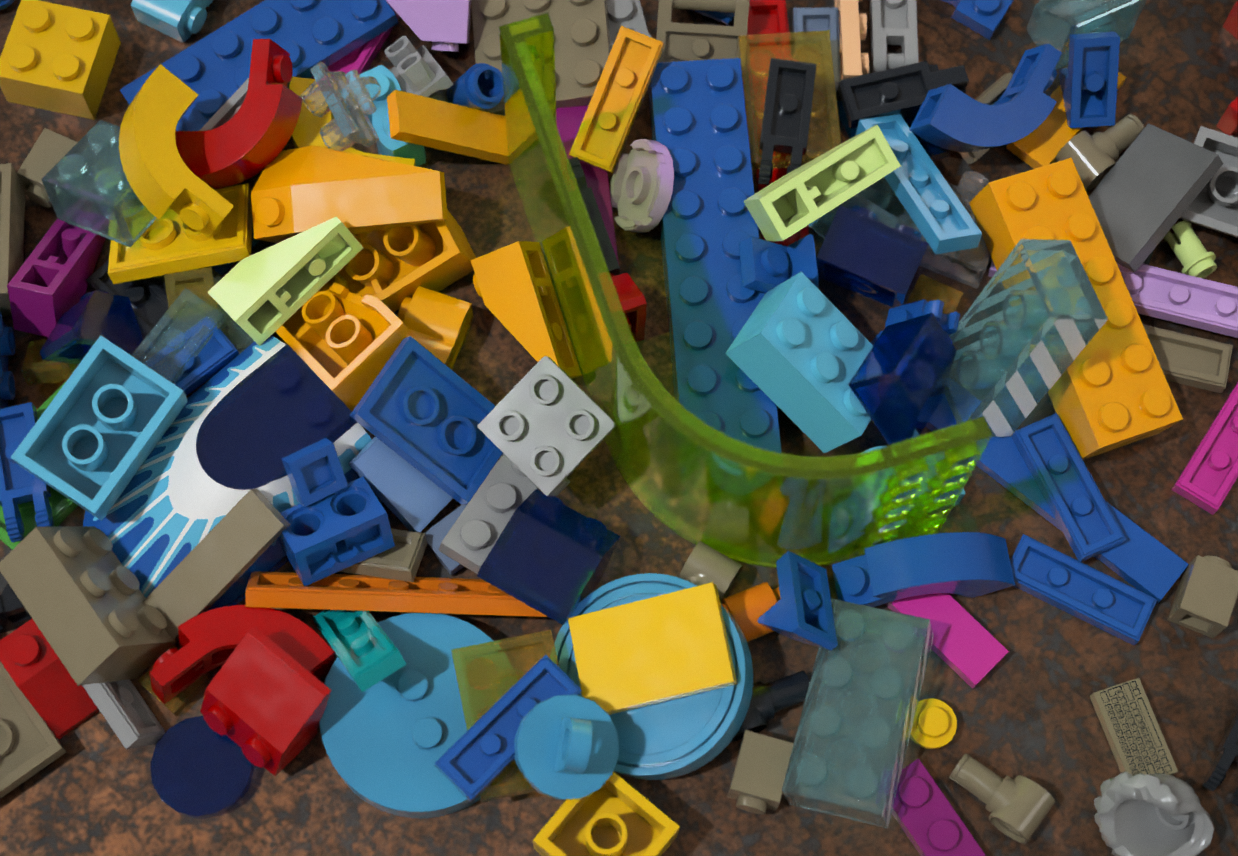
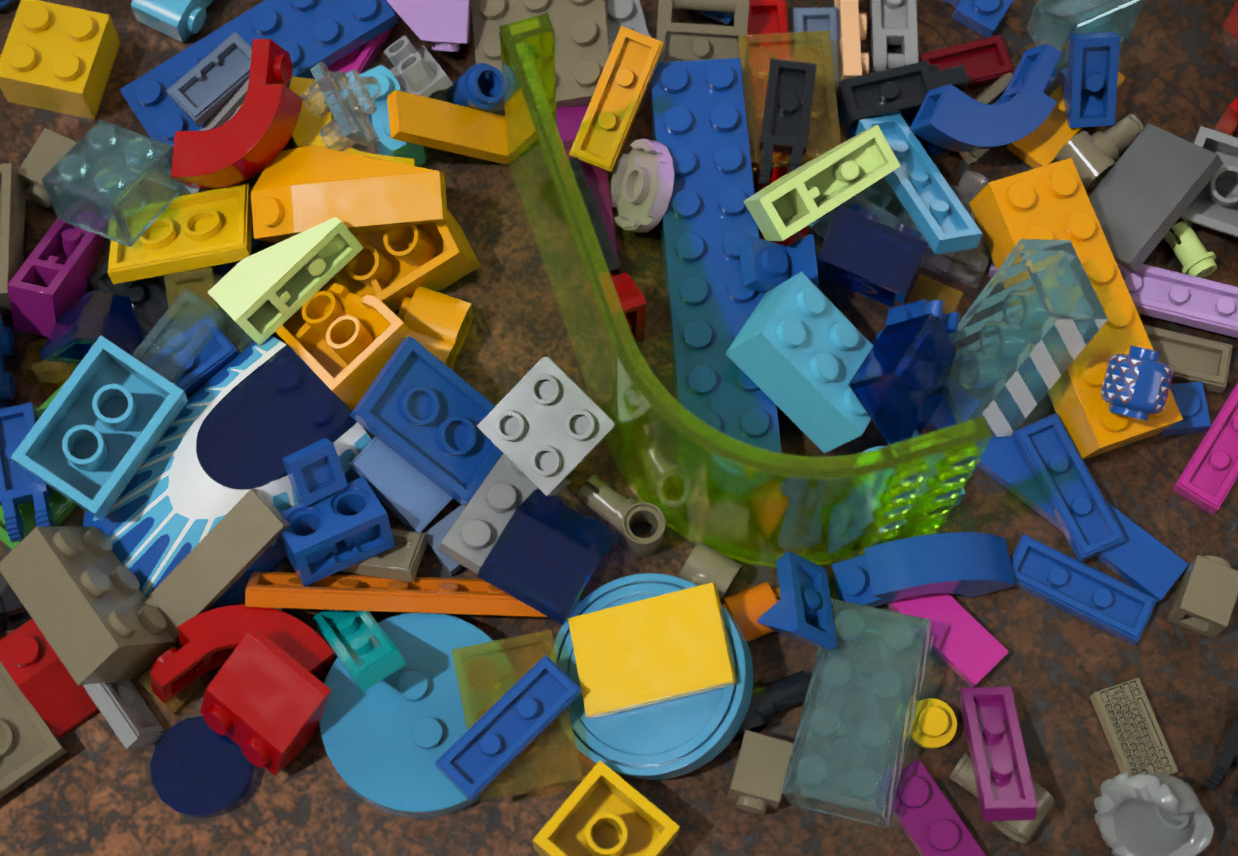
yellow arch [119,64,234,238] -> none
light orange slope [471,241,582,378] -> none
dark azure tile [514,695,619,800] -> none
none -> sand blue plate [166,32,252,127]
none -> dark tan pin [576,474,666,558]
none -> dark red tile [918,35,1015,91]
none -> magenta plate [960,686,1038,821]
none -> blue head [1100,345,1173,421]
none -> blue plate [1159,382,1211,436]

